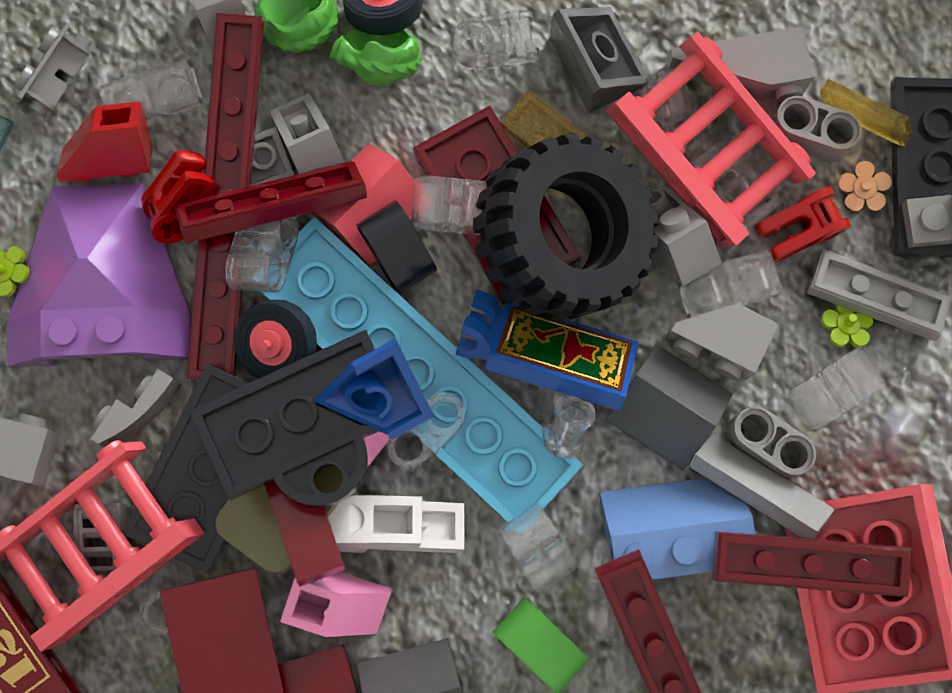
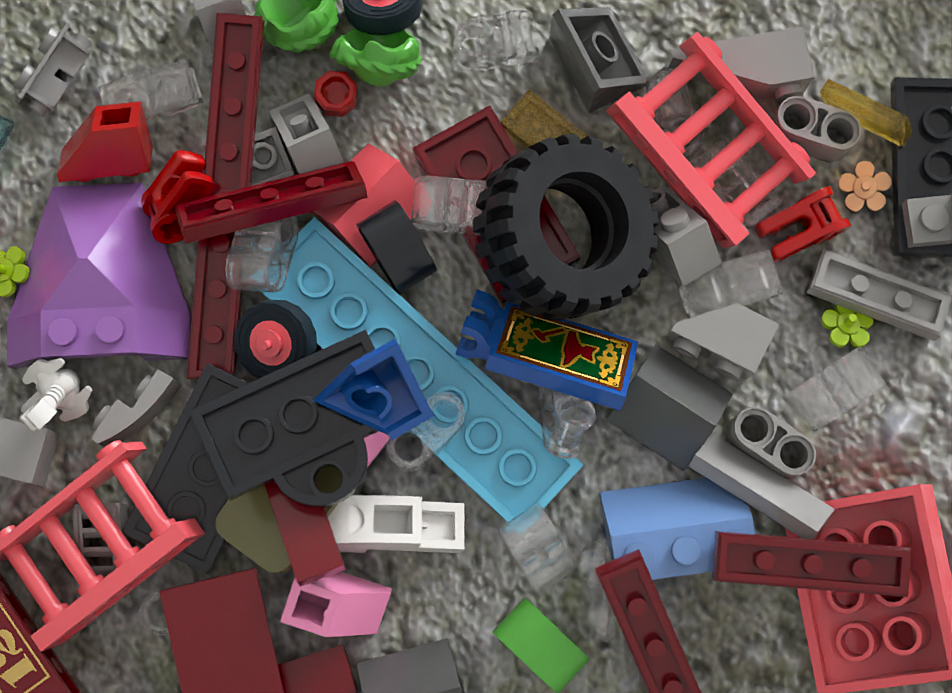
none -> white piece [20,358,92,432]
none -> red tile [314,70,358,117]

